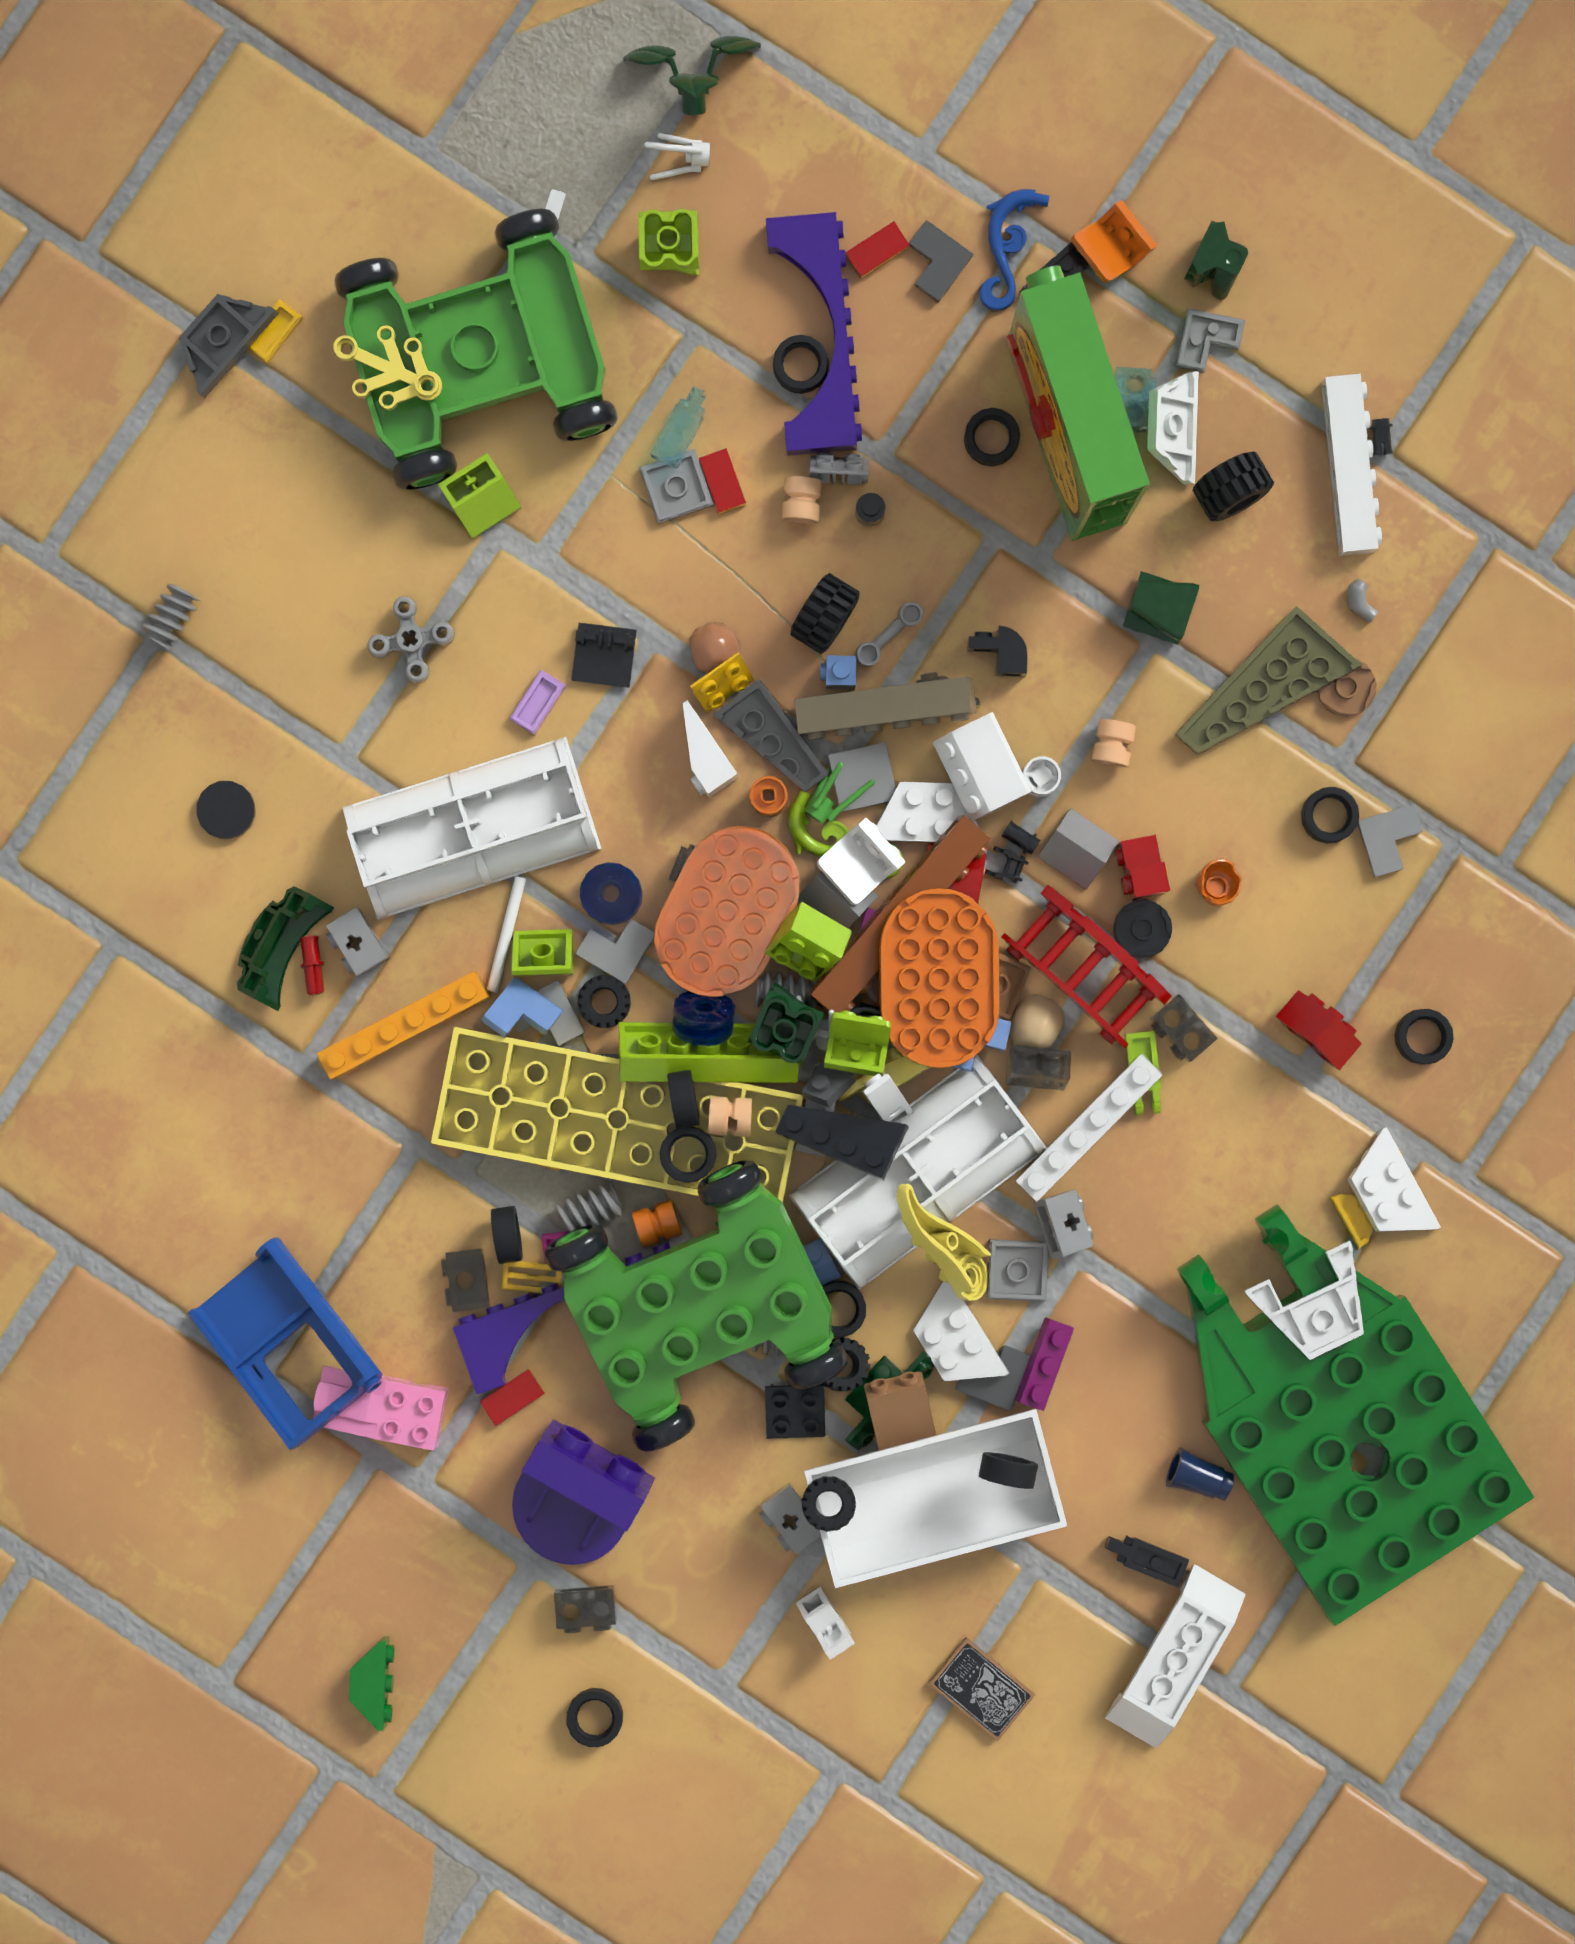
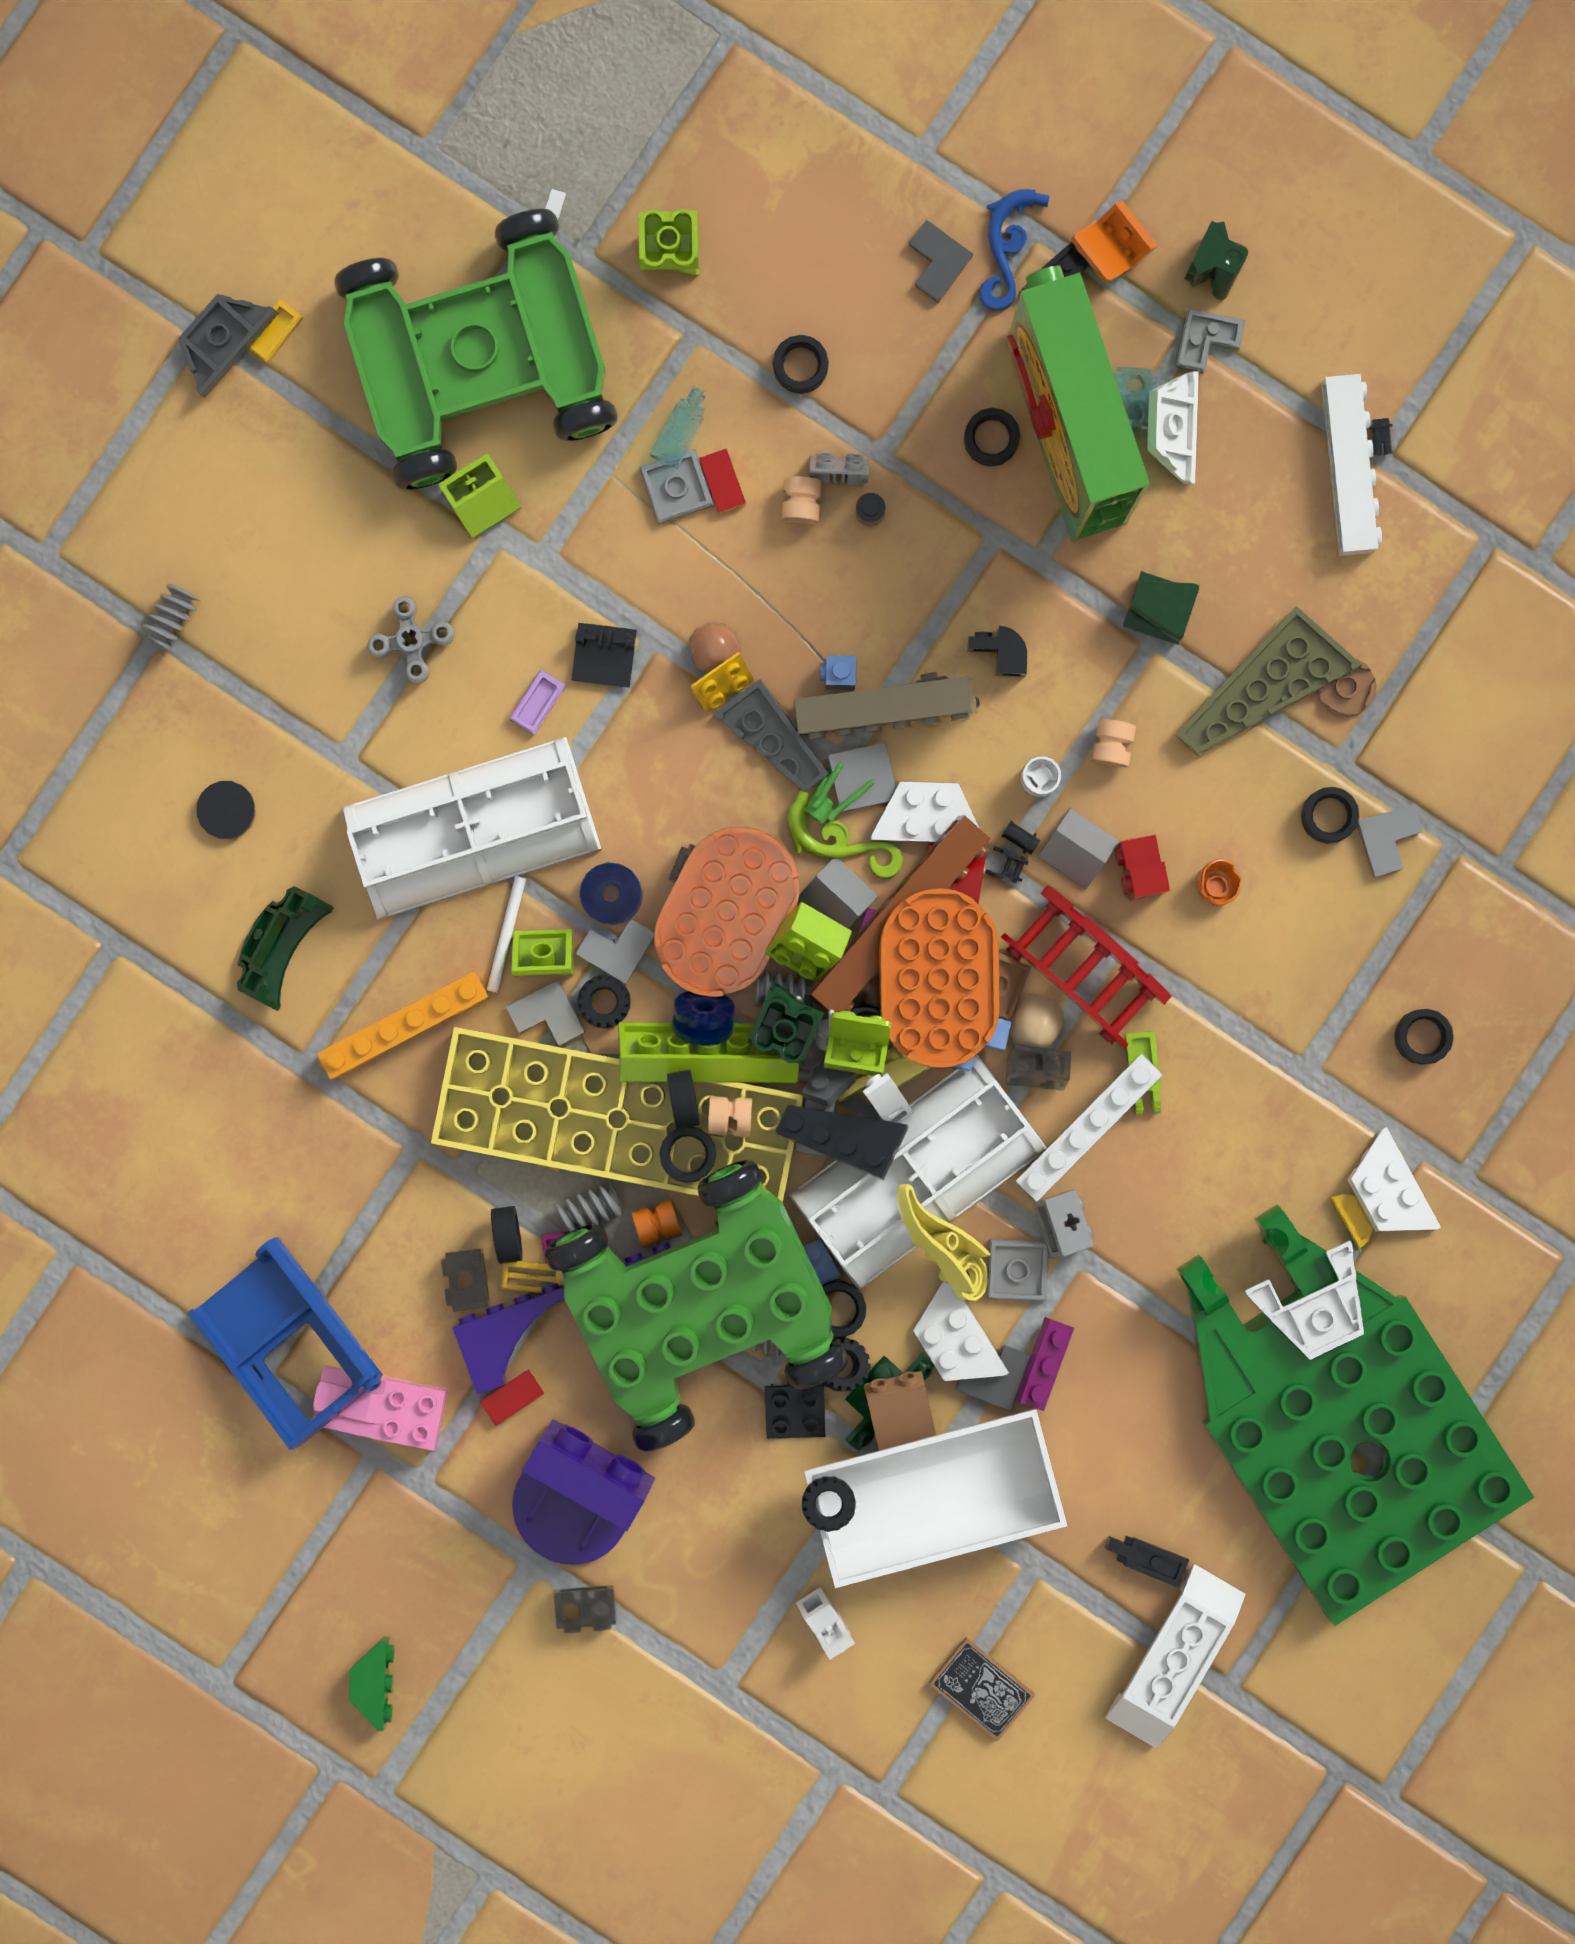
red axle [299,936,324,995] -> none
light grey brick [326,907,390,977] -> none
light yellow plant [334,325,442,411] -> none
medium blue tile [481,976,563,1038] -> none
black tyre [566,1688,623,1747] -> none
dark green plant [623,36,761,115] -> none
white plant [644,133,710,180] -> none
white slope [682,700,738,798] -> none
orange wheel [749,776,788,817] -> none
light grey brick [759,1482,821,1555] -> none
dark purple arch [766,212,862,456] -> none
black tyre [790,573,860,654] -> none
white bracket [817,818,905,905] -> none
red tile [845,221,910,279] -> none
light grey bar [856,602,923,666] -> none
white slope [933,712,1031,821] -> none
black tyre [978,1452,1038,1489] -> none
black tile [1113,899,1172,958] -> none
clear smoke brick [1150,994,1218,1062] -> none
dark blue plant [1166,1447,1234,1501] -> none
black tyre [1192,451,1274,521] -> none
red brick [1276,990,1362,1071] -> none
light grey arm [1347,579,1379,623] -> none

